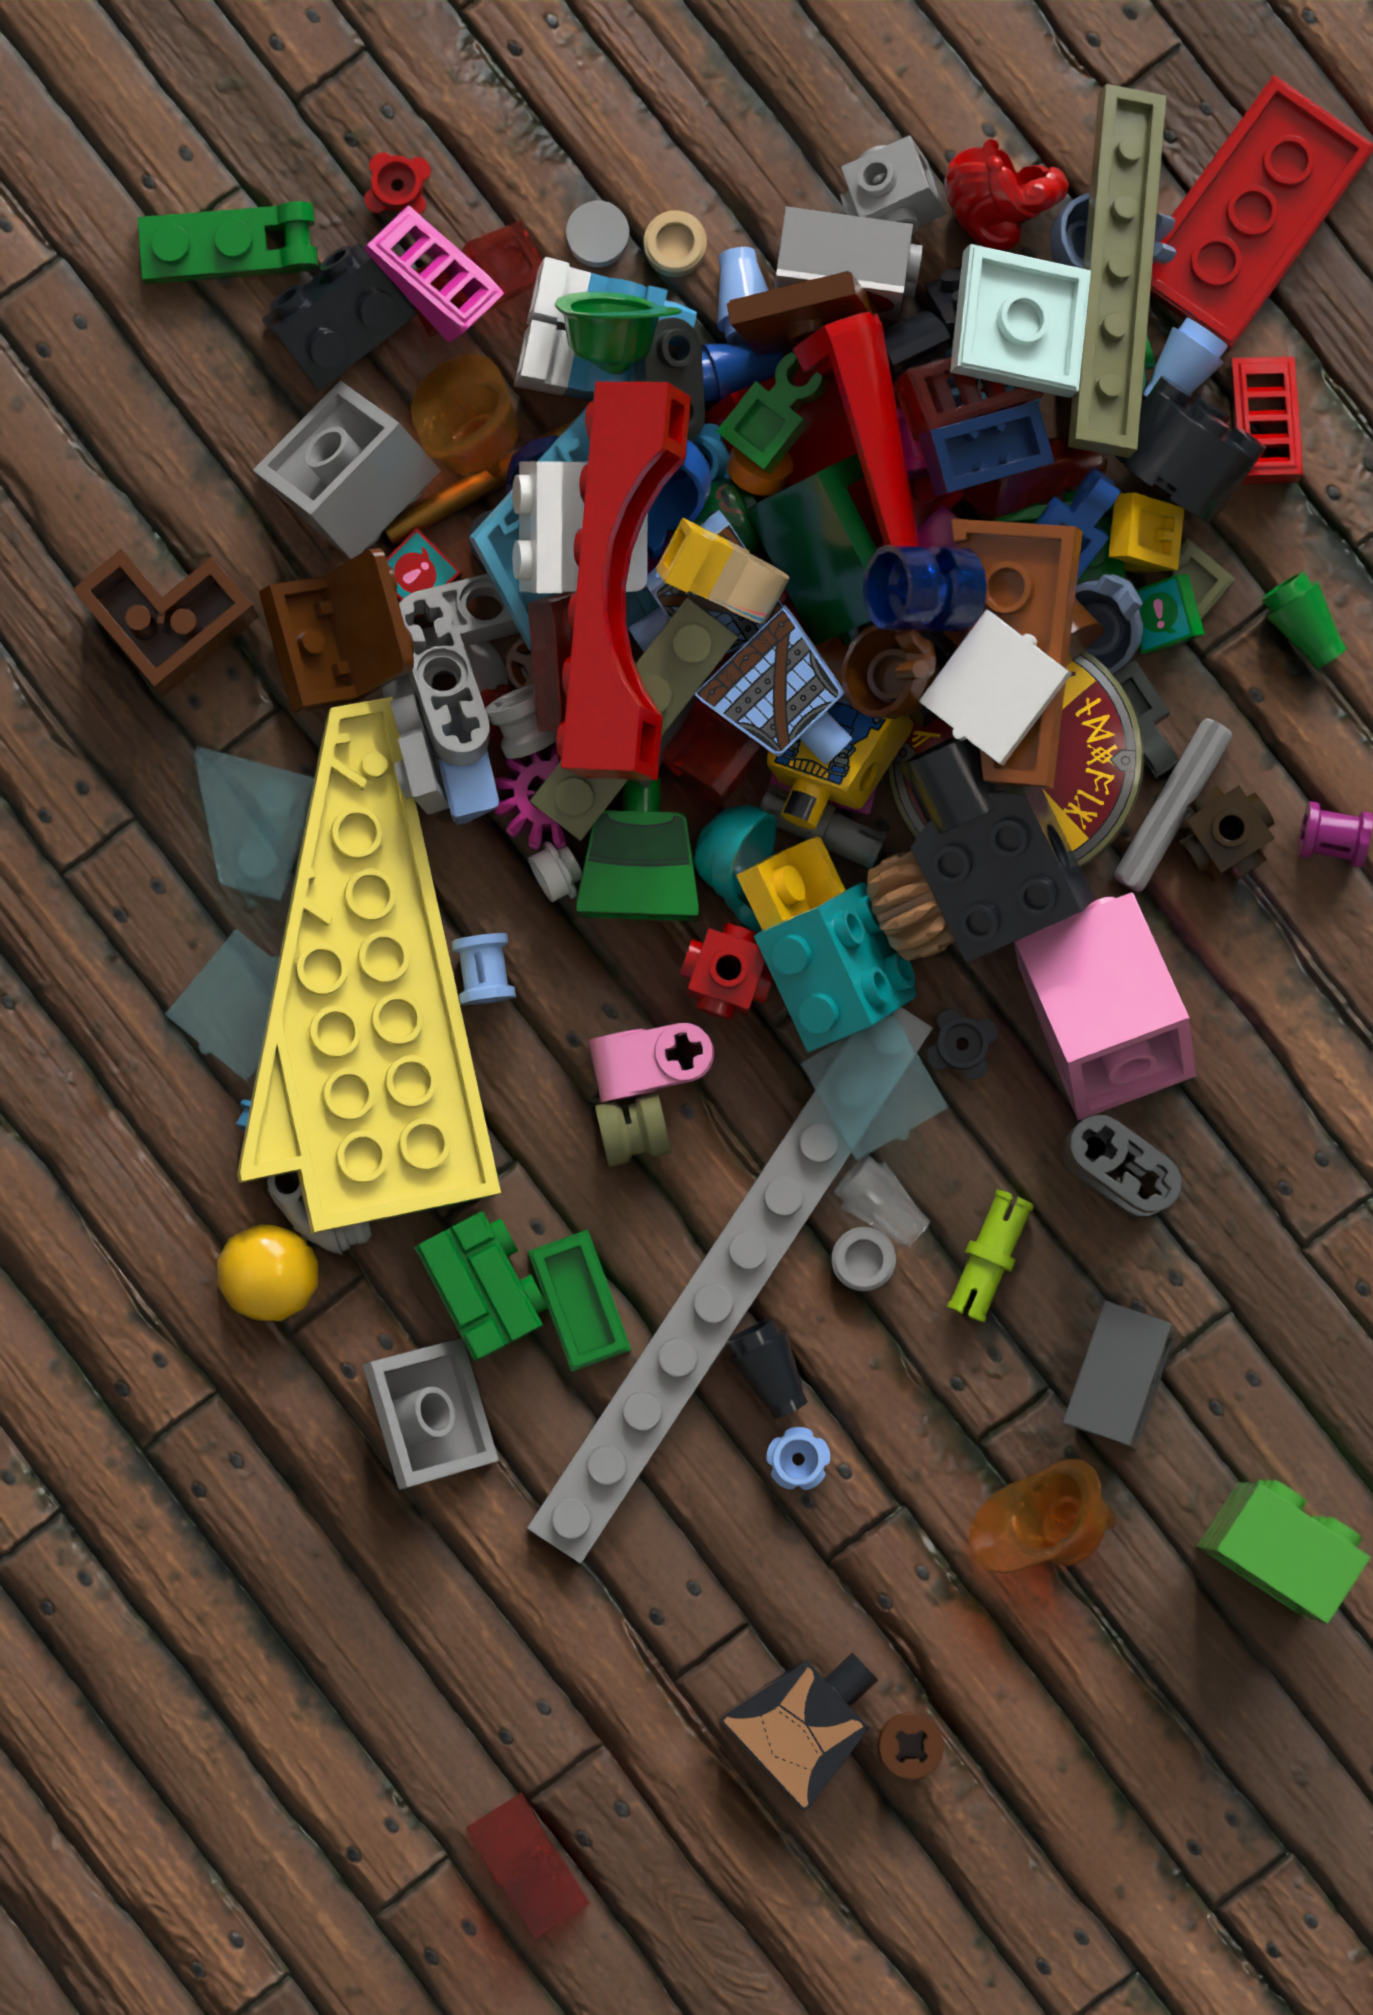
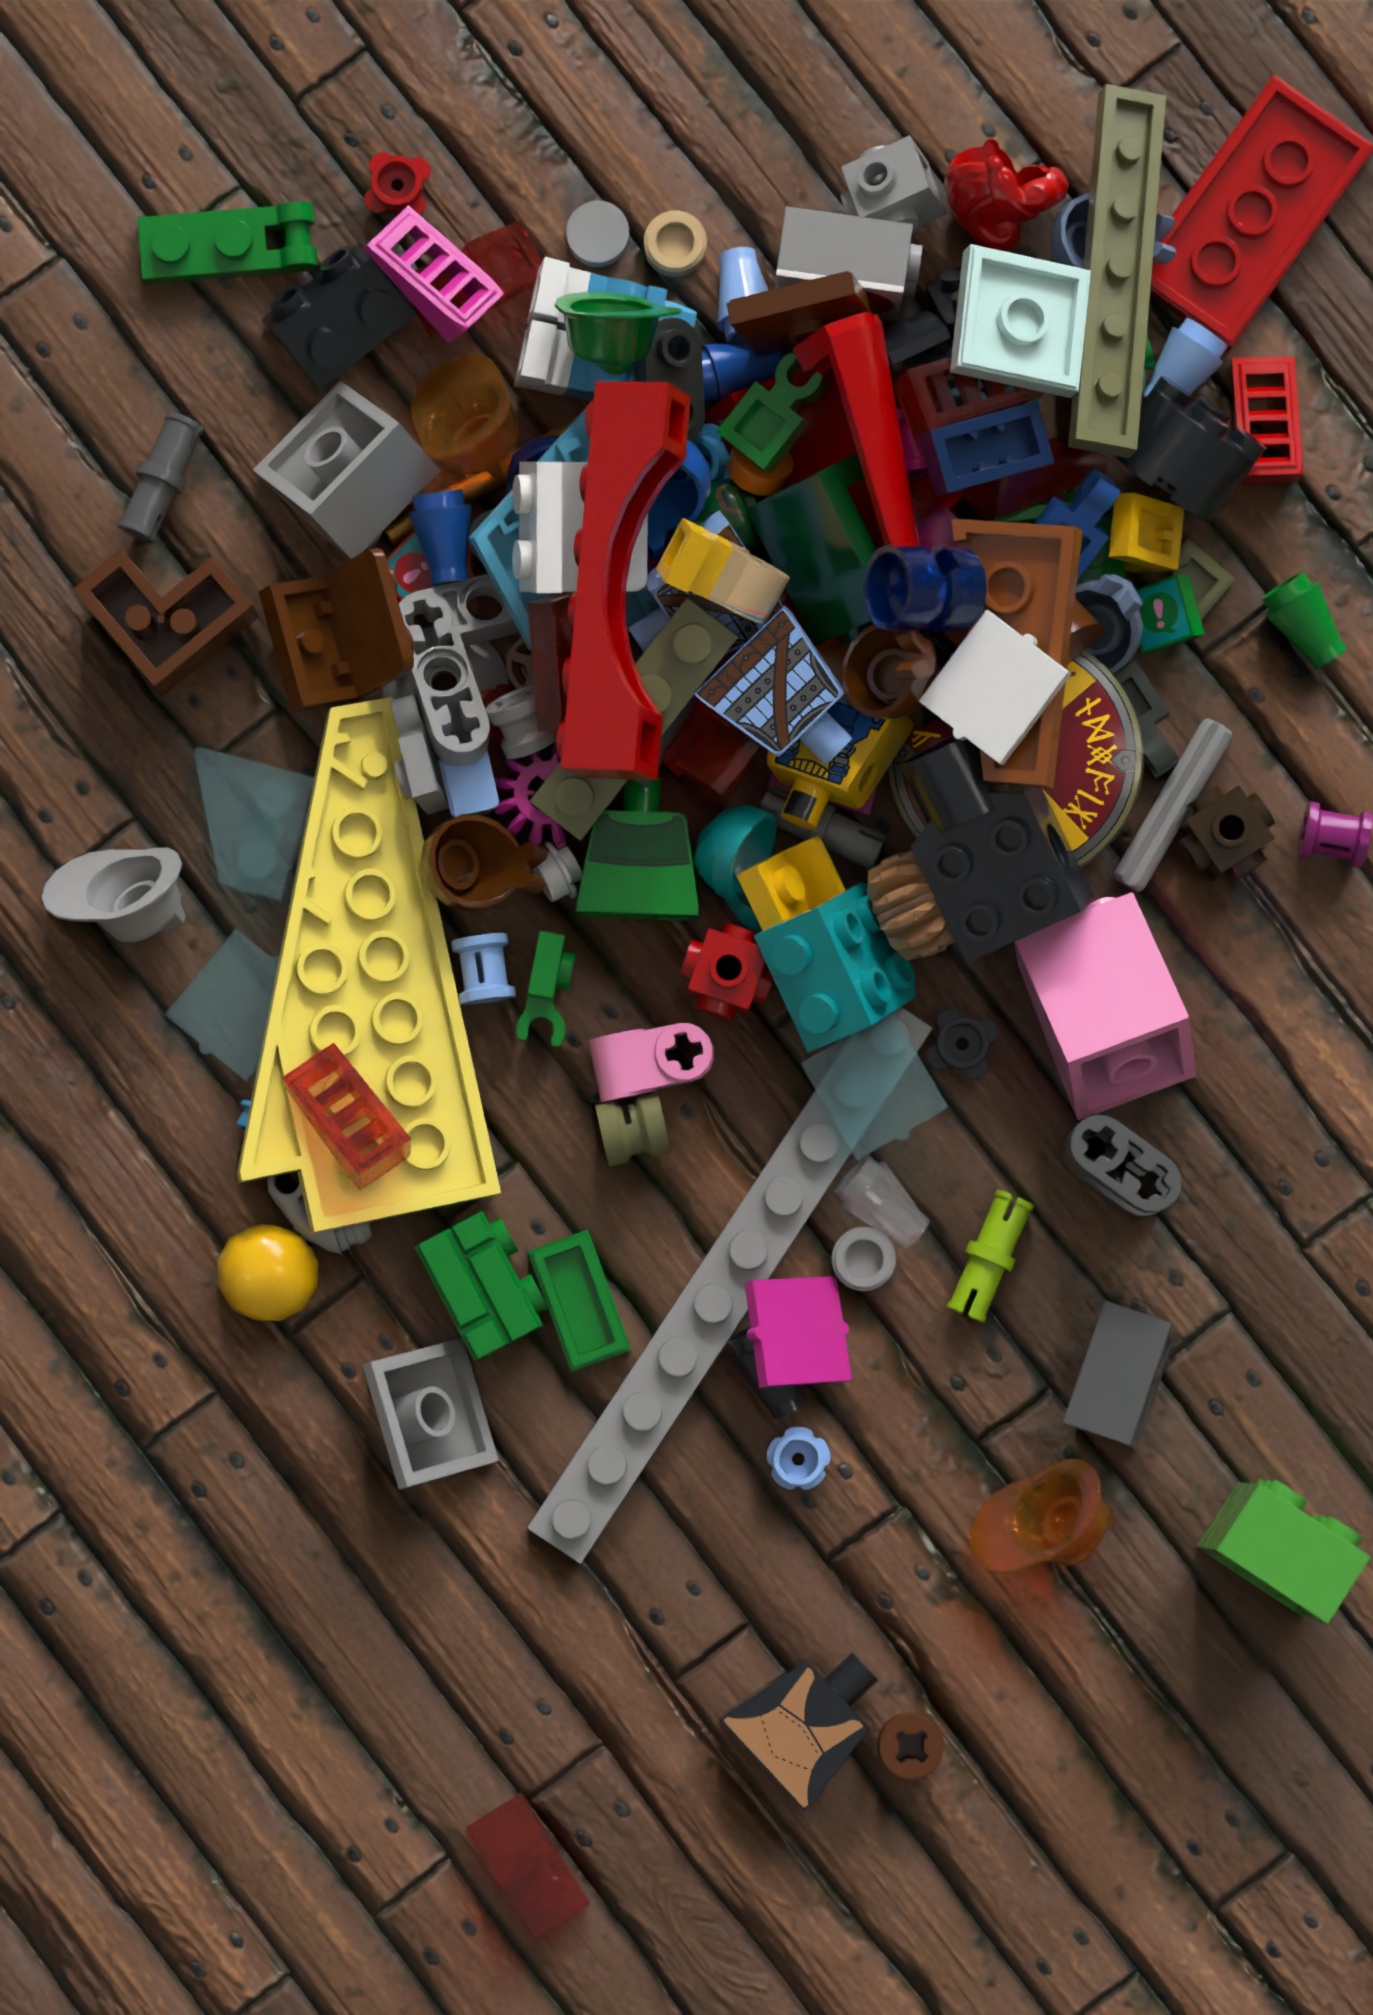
none -> light grey piece [42,847,185,943]
none -> dark grey pin [117,412,204,544]
none -> clear red slope [282,1042,411,1190]
none -> blue cone [409,489,471,584]
none -> reddish brown piece [420,814,549,911]
none -> green plate [517,931,576,1048]
none -> dark pink piece [744,1276,852,1388]

